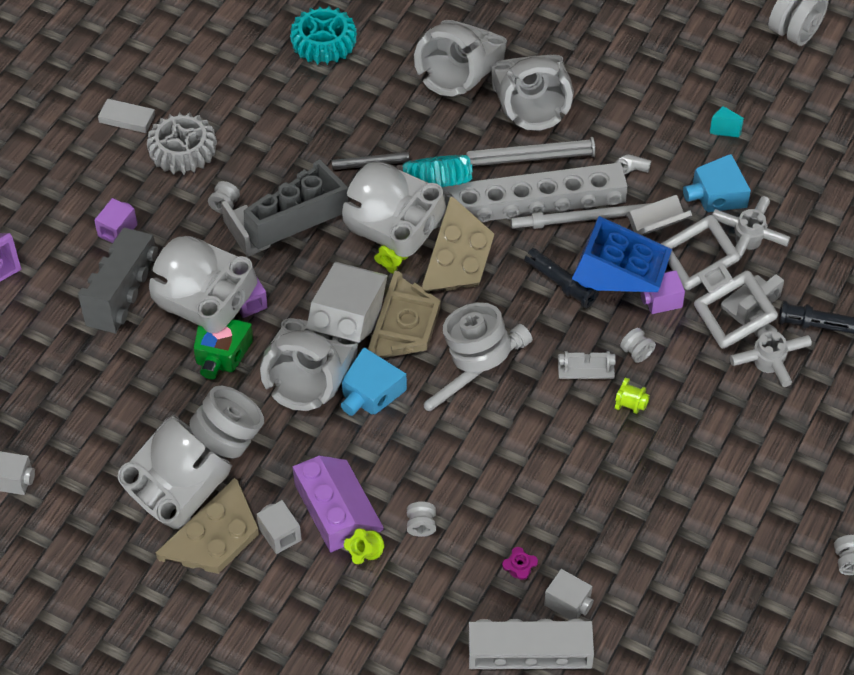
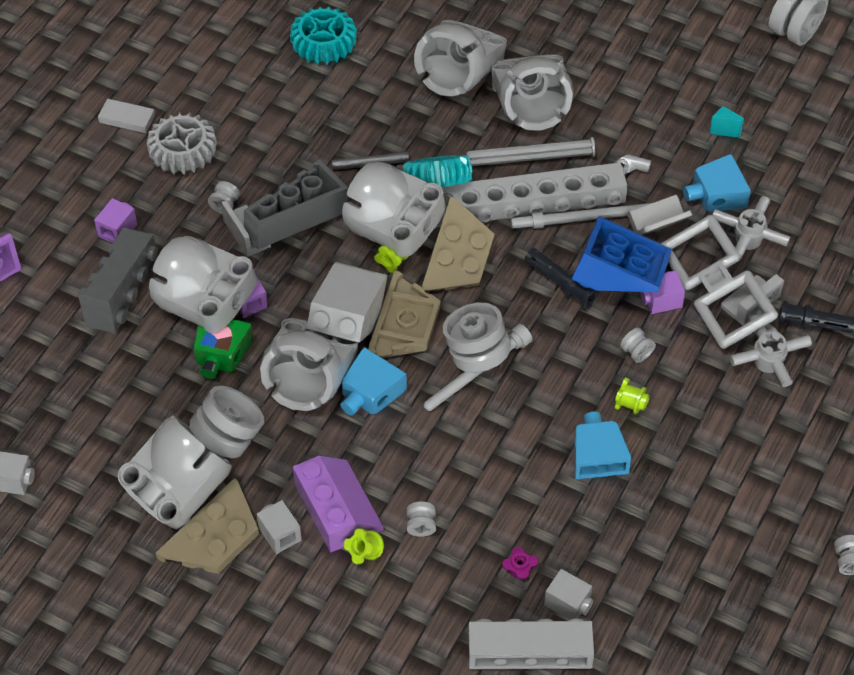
light grey hinge [558,351,615,379] -> none
none -> dark azure torso [574,412,631,480]

